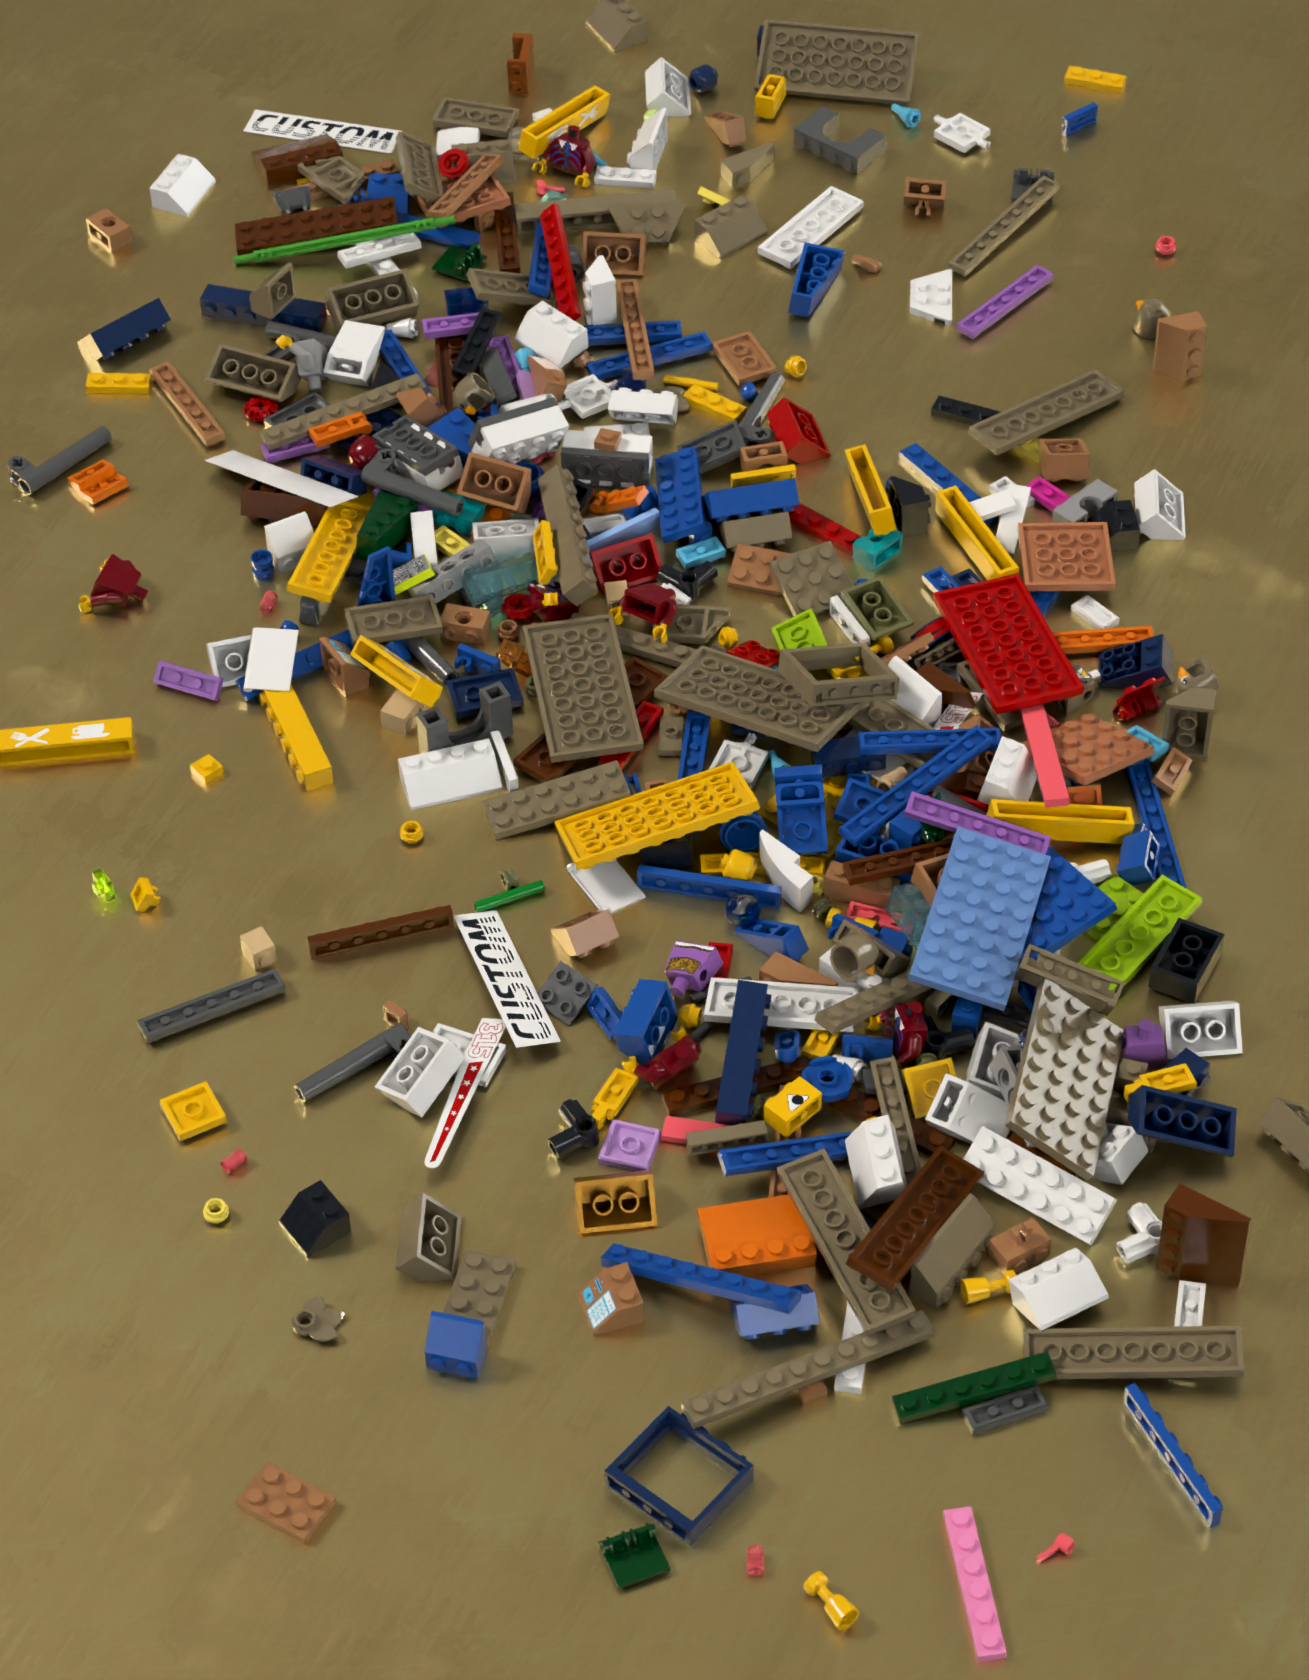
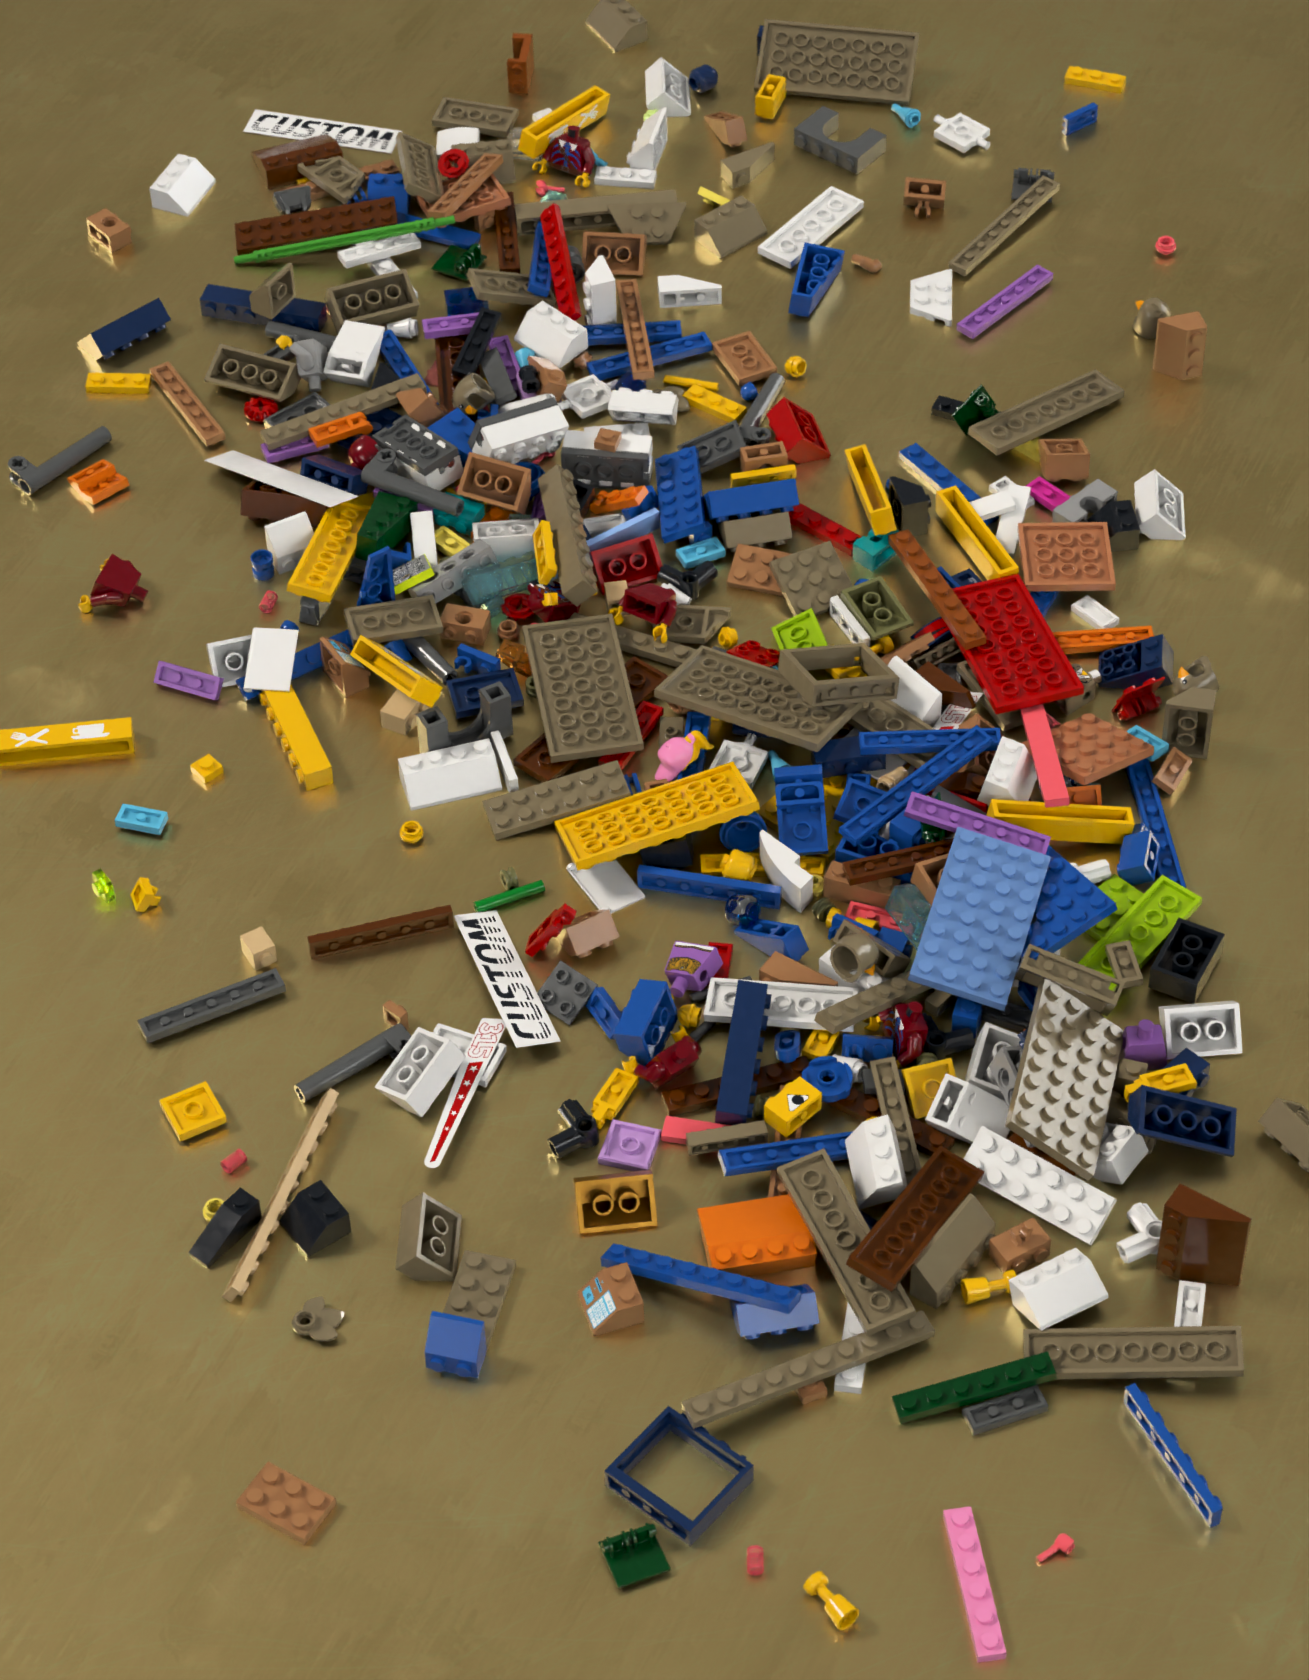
none -> medium azure plate [115,803,168,835]
none -> black slope [188,1187,262,1269]
none -> tan plate [222,1088,339,1302]
none -> black bush [518,365,540,393]
none -> red hinge [525,903,577,957]
none -> bright pink hair [655,730,714,783]
none -> white slope [657,275,722,308]
none -> dark orange plate [888,529,986,650]
none -> dark green hinge [951,384,999,436]
none -> dark tan plate [1105,940,1143,988]

